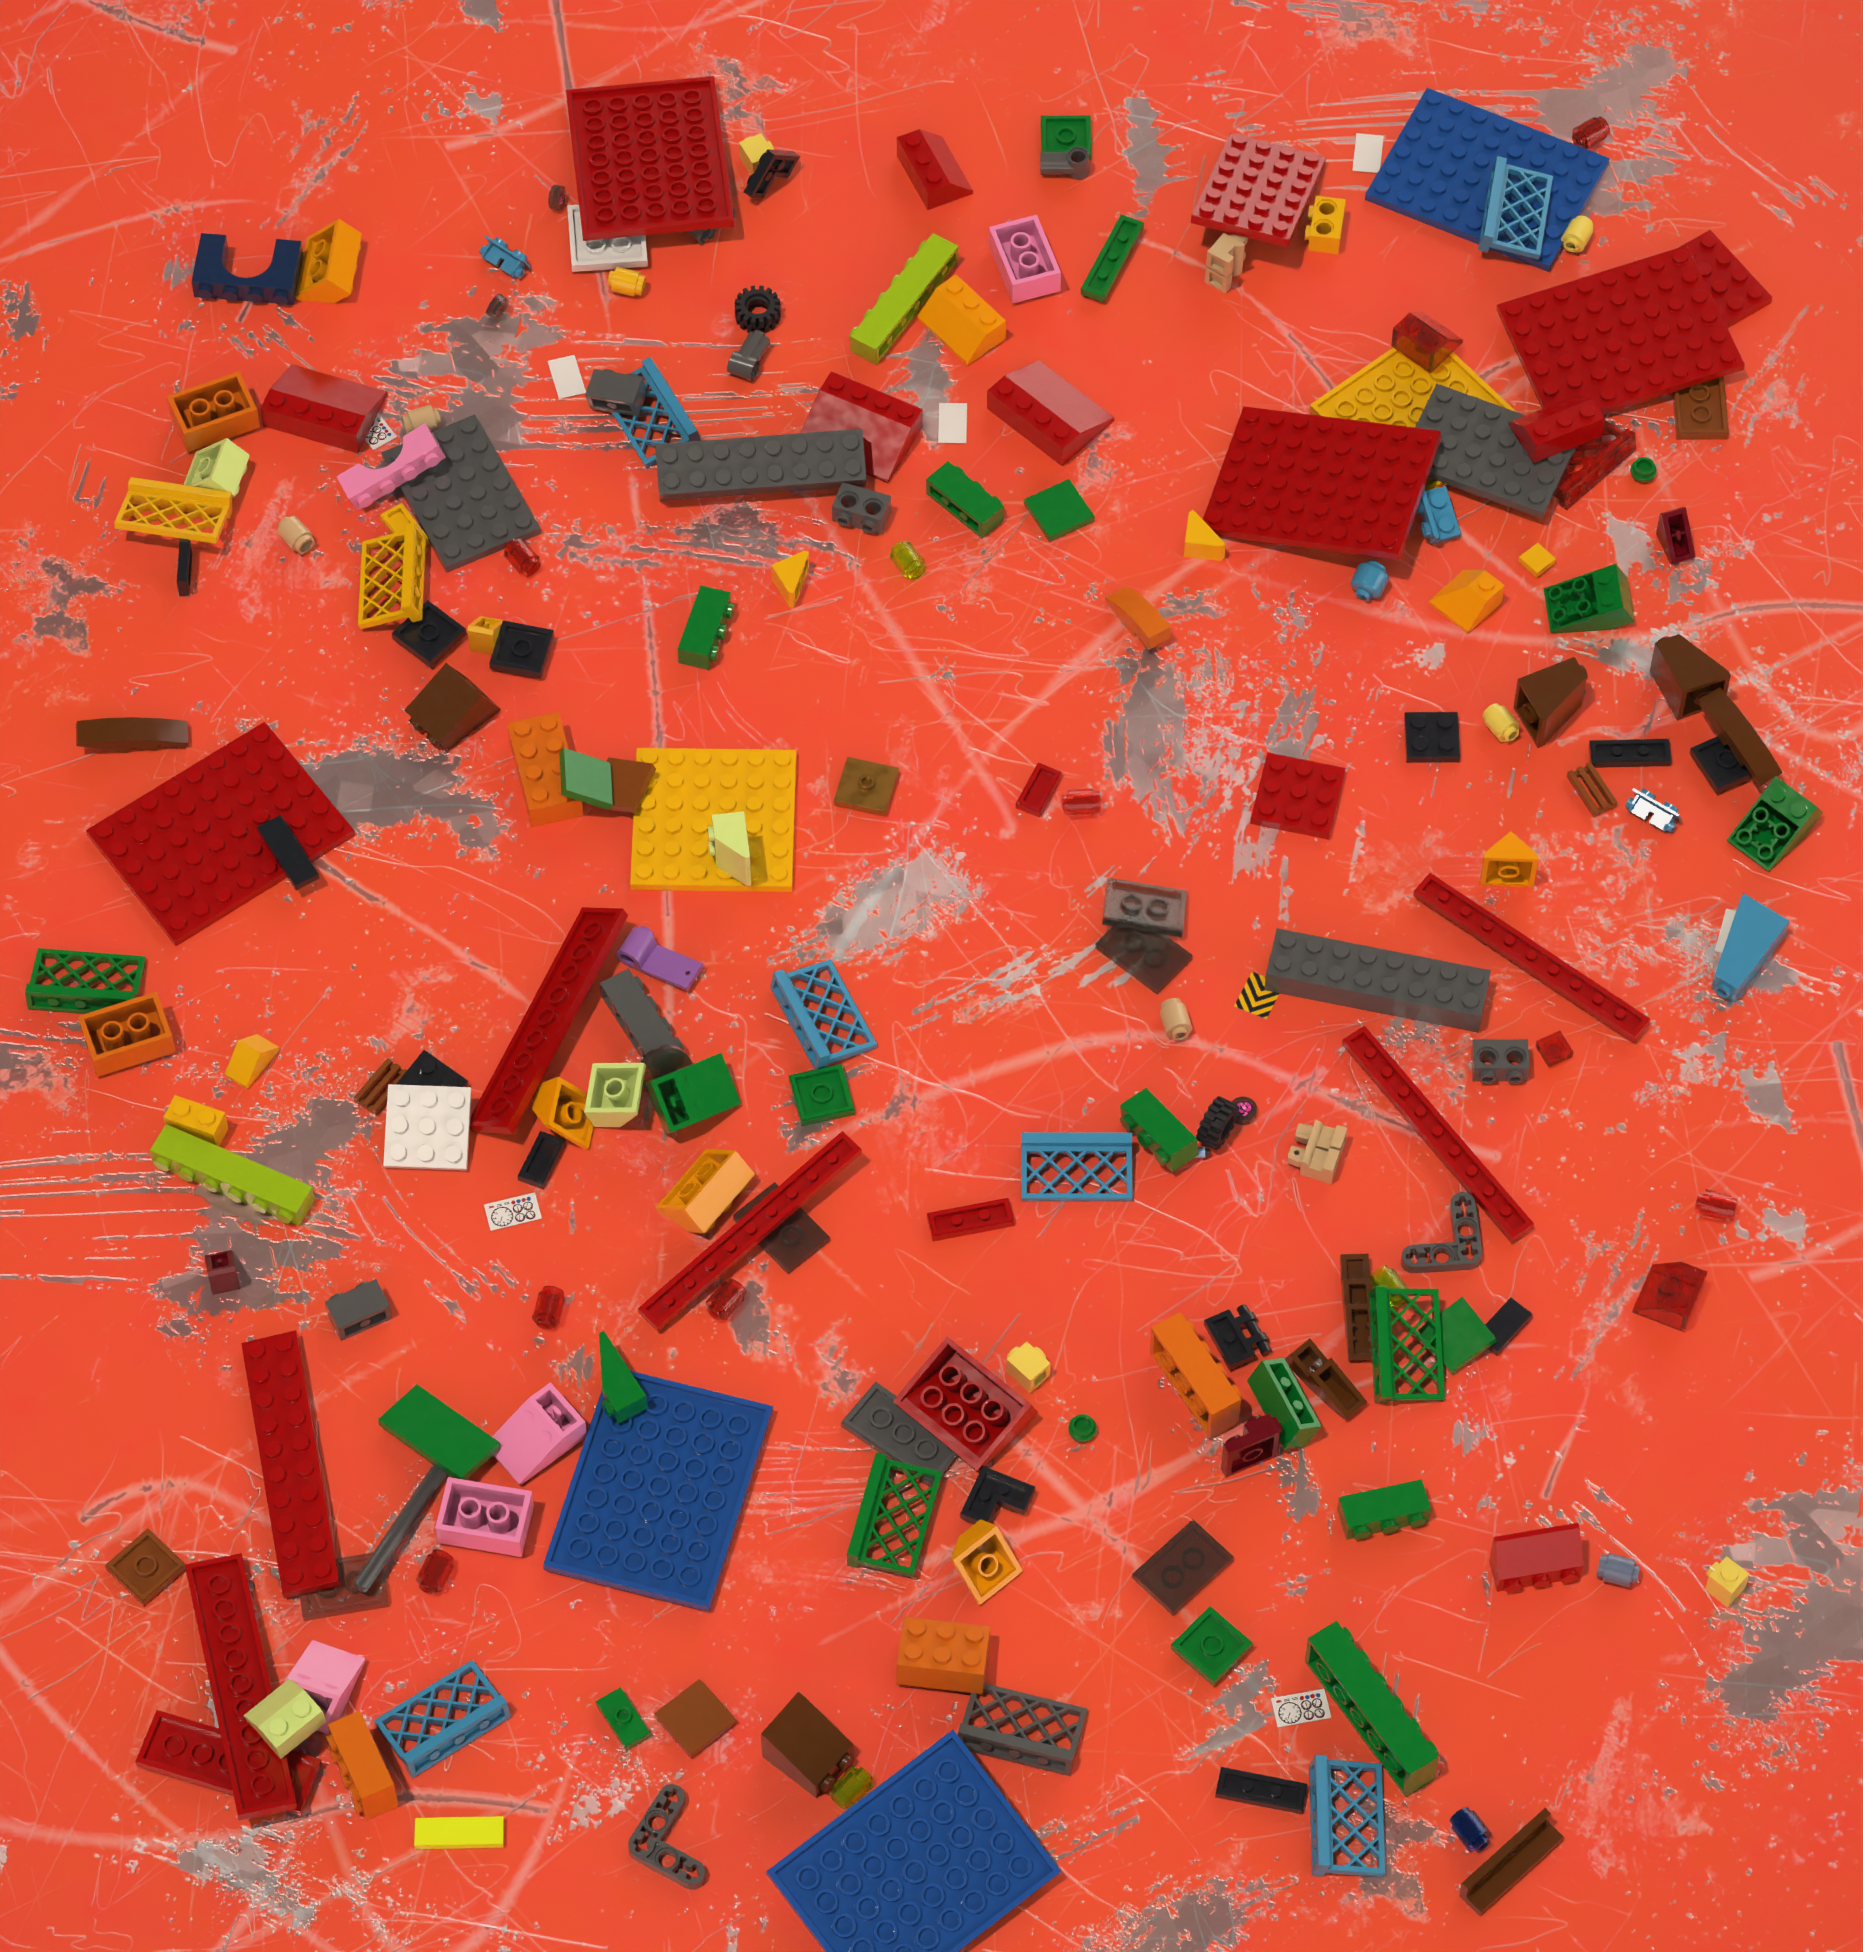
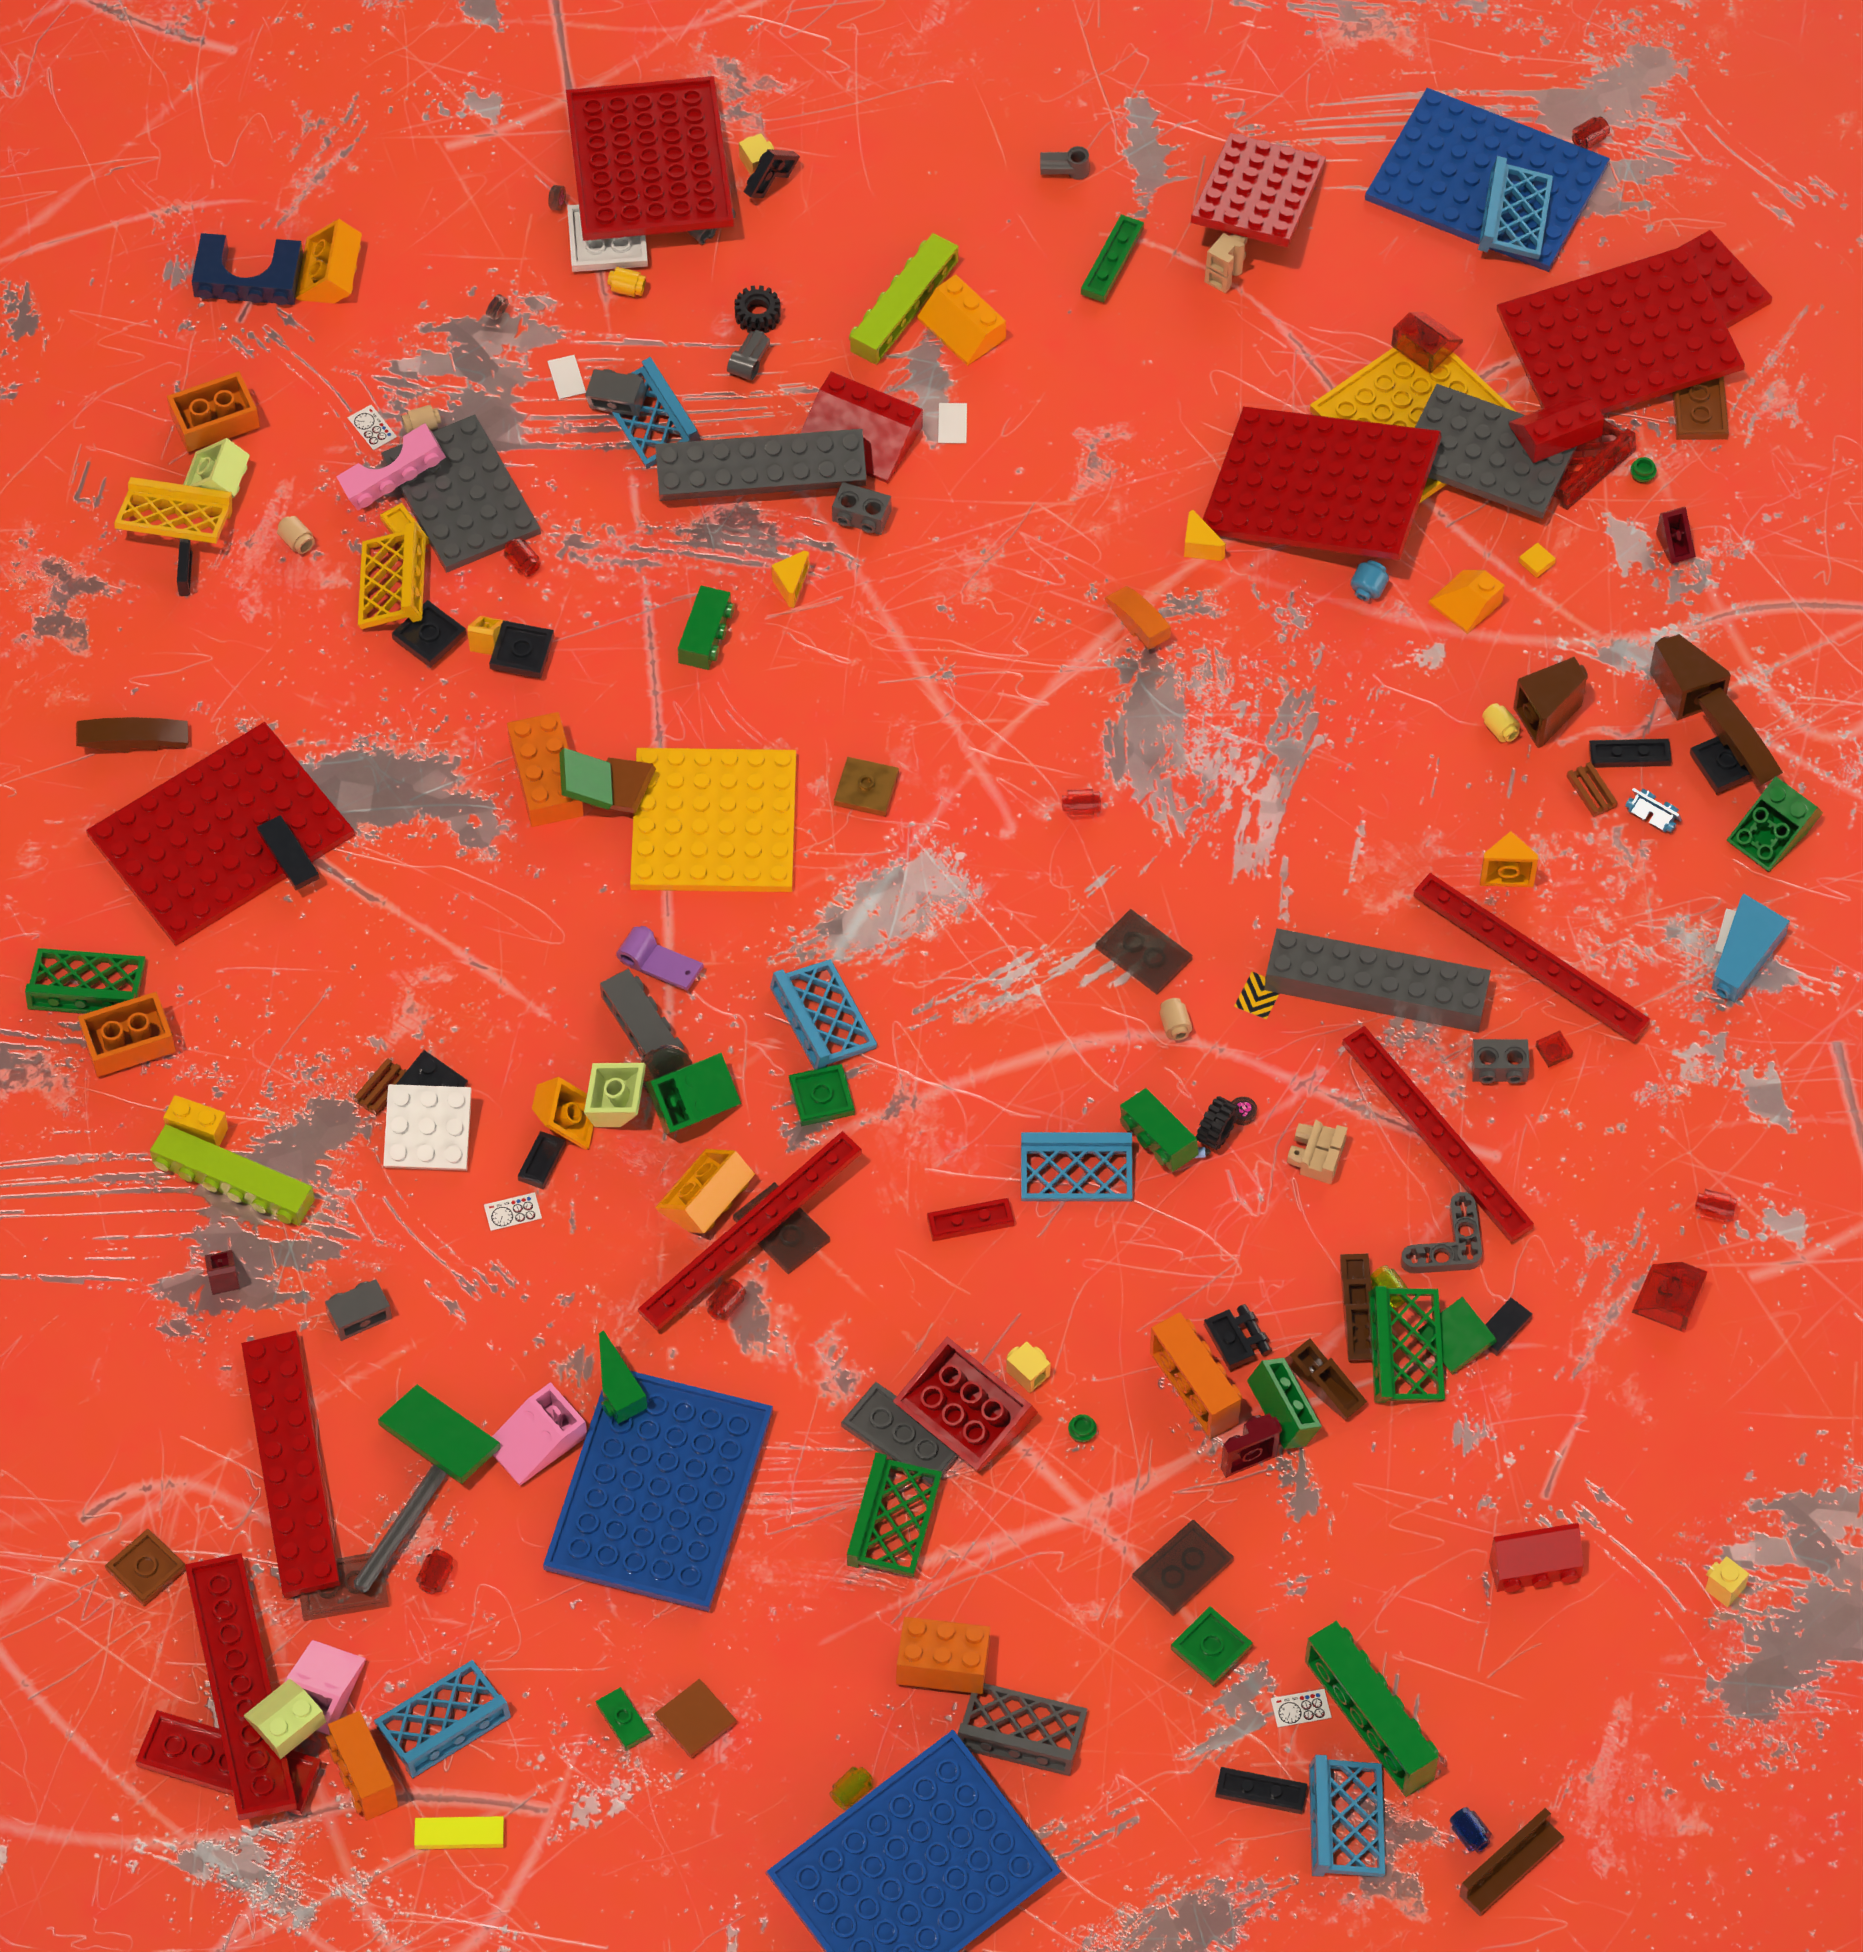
yellow slope [225,1034,280,1089] -> none
red slope [260,364,387,454] -> none
reddish brown slope [404,663,501,749] -> none
bright pink brick [435,1477,534,1557] -> none
red plate [470,907,628,1134] -> none
dark azure hinge [479,235,532,279] -> none
clear red brick [532,1286,565,1329] -> none
dark grey beam [628,1784,706,1890] -> none
yellowish green slope [707,811,751,886] -> none
reddish brown slope [761,1692,854,1798] -> none
clear neon green brick [889,541,926,580] -> none
red slope [897,129,973,210] -> none
green brick [926,461,1004,539] -> none
light orange slope [951,1519,1023,1605] -> none
black plate [960,1466,1035,1524] -> none
red slope [987,360,1115,466] -> none
bright pink brick [988,215,1061,304] -> none
red tile [1016,762,1062,818] -> none
green tile [1024,479,1095,542] -> none
green tile [1041,115,1091,160] -> none
clear smoke tile [1102,878,1187,938] -> none
red plate [1250,752,1346,840] -> none
yellow brick [1304,196,1346,254] -> none
green brick [1337,1479,1431,1540] -> none
white sticker [1352,133,1384,173] -> none
black plate [1404,712,1460,763] -> none
dark azure bracket [1416,486,1461,545] -> none
green slope [1544,564,1635,634] -> none
light yellow brick [1561,216,1593,253] -> none
sand blue brick [1596,1553,1640,1587] -> none

